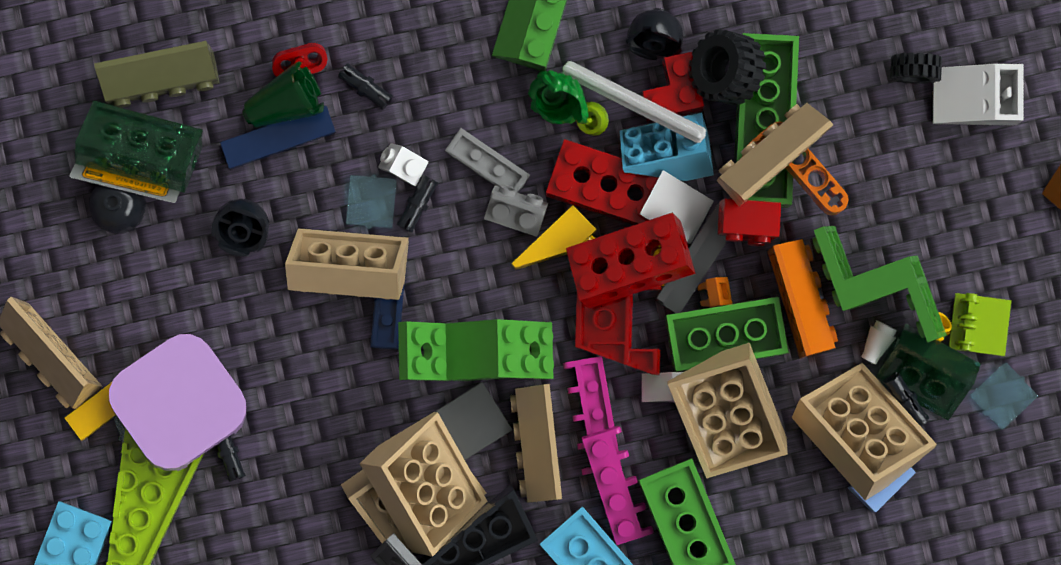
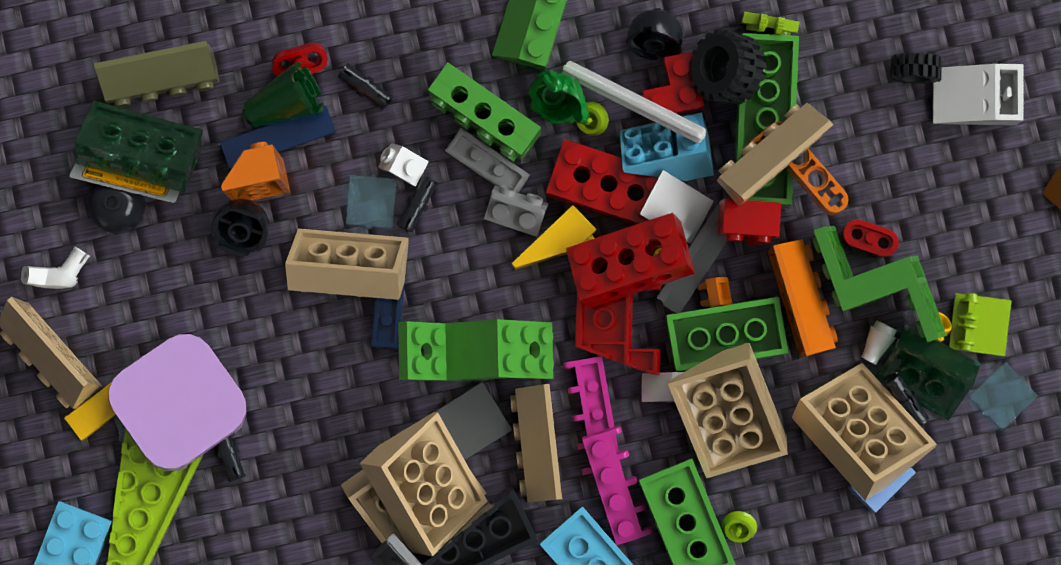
none -> white arm [21,246,90,289]
none -> orange slope [221,142,291,201]
none -> bright green brick [428,62,541,162]
none -> lime hat [722,511,757,543]
none -> lime hinge [740,11,800,36]
none -> red plate [842,219,899,258]

